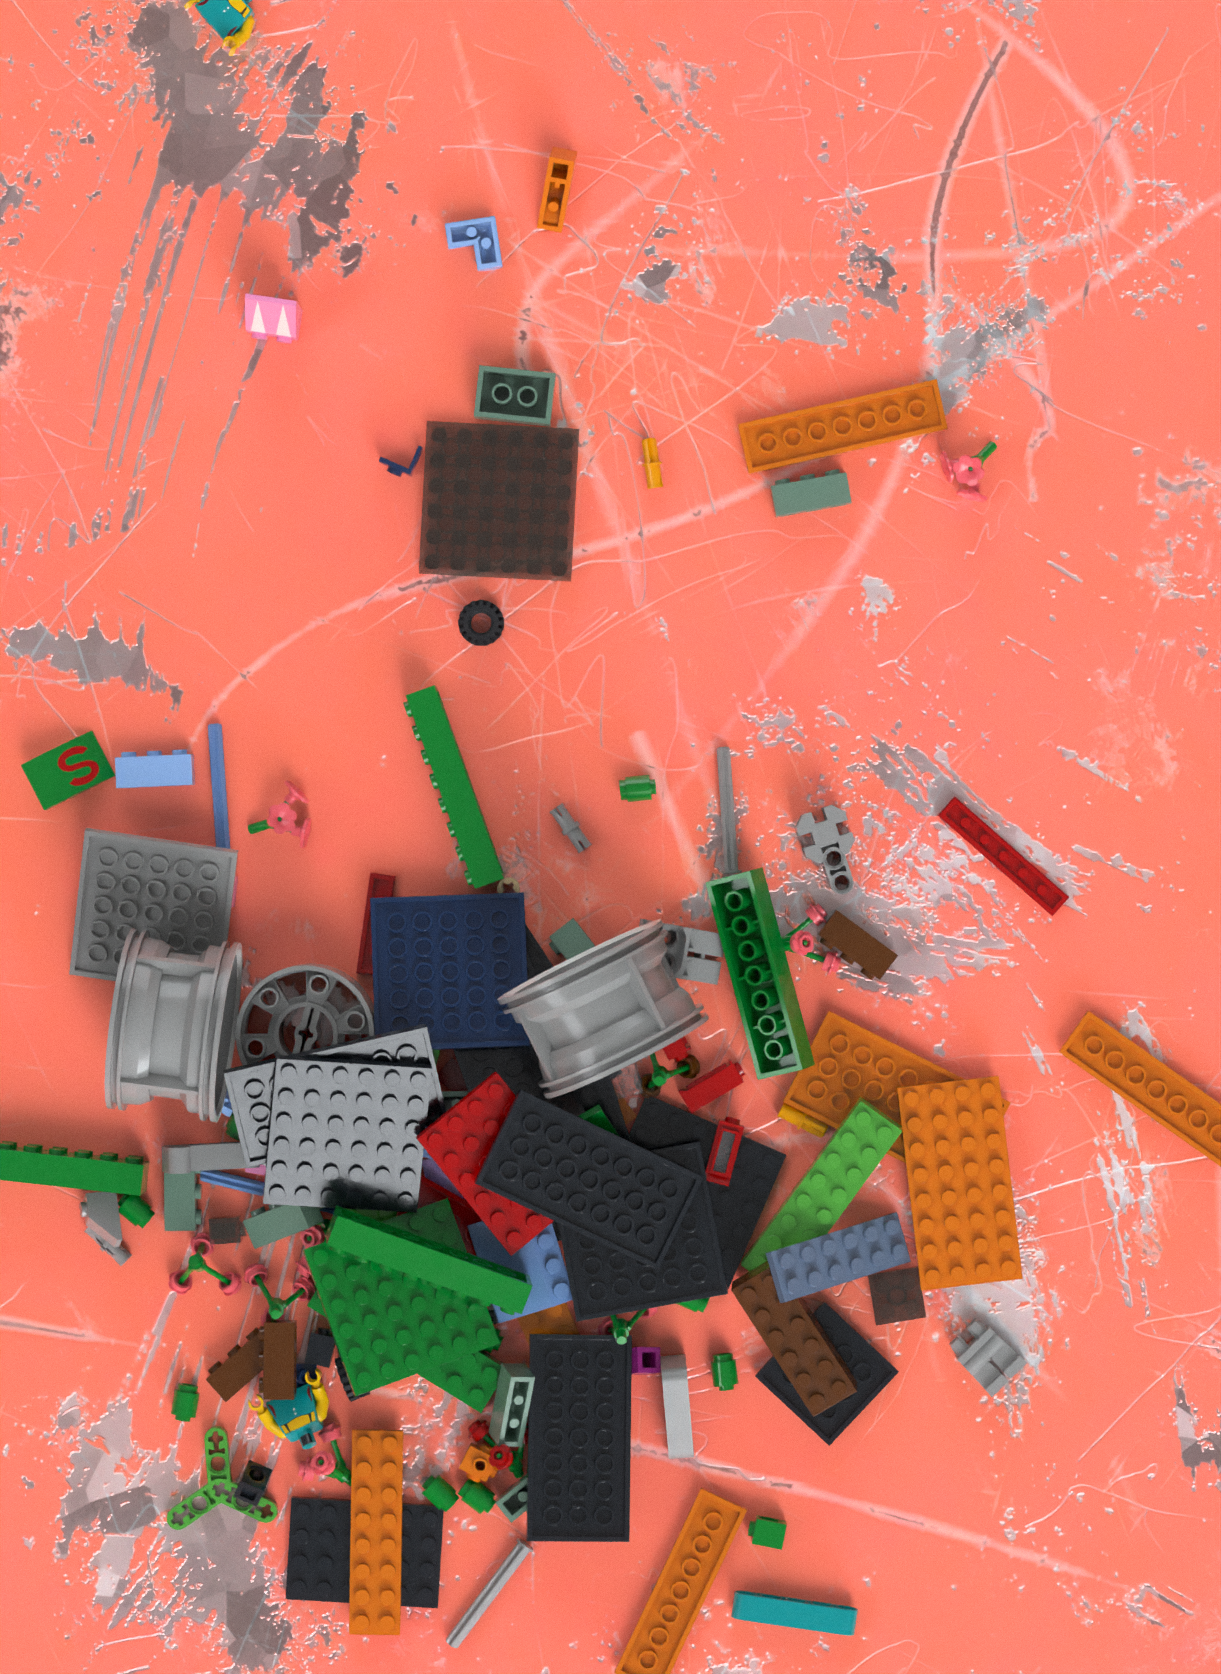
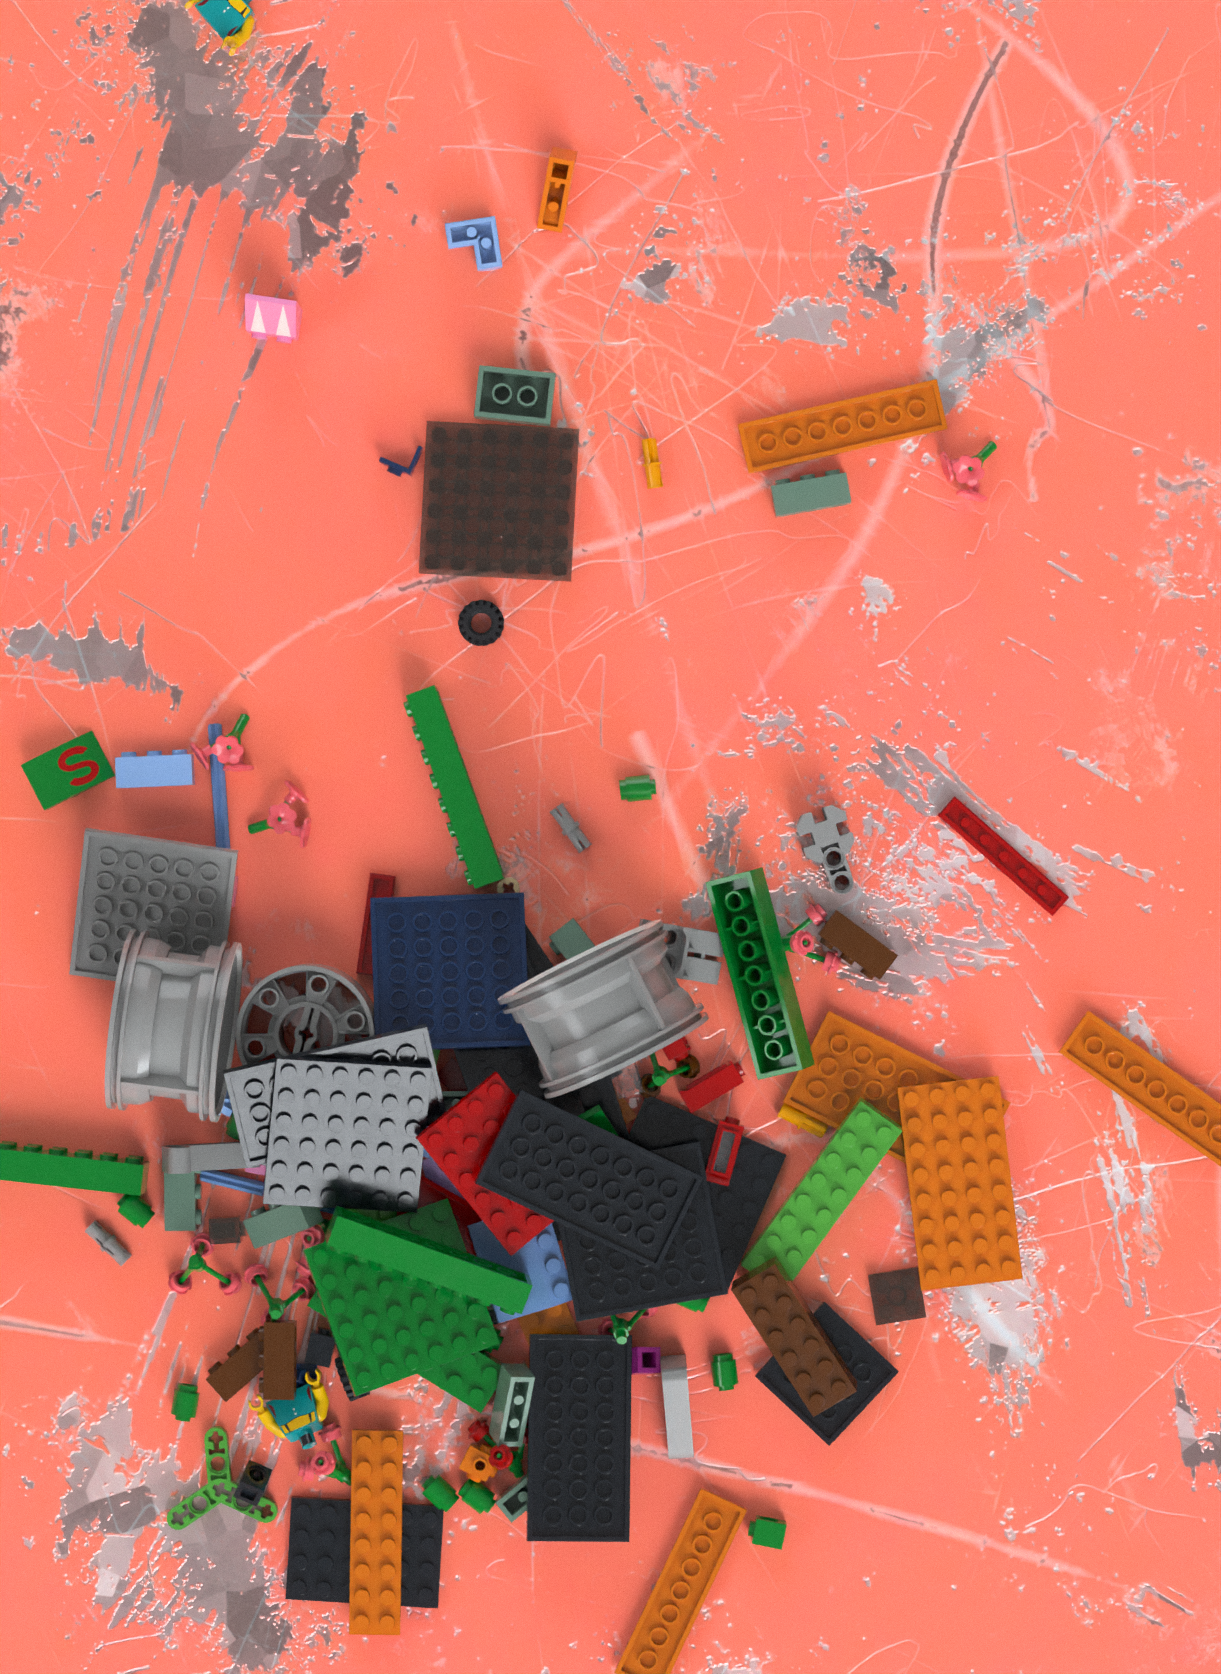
light grey slope [79,1192,122,1247] -> none
light grey axle [446,1538,534,1648] -> none
light grey axle [717,747,742,874] -> none
teal beam [731,1590,858,1636] -> none
sand blue plate [766,1212,911,1303] -> none
light grey hips [949,1318,1027,1397] -> none
none -> coral plant [190,714,254,772]

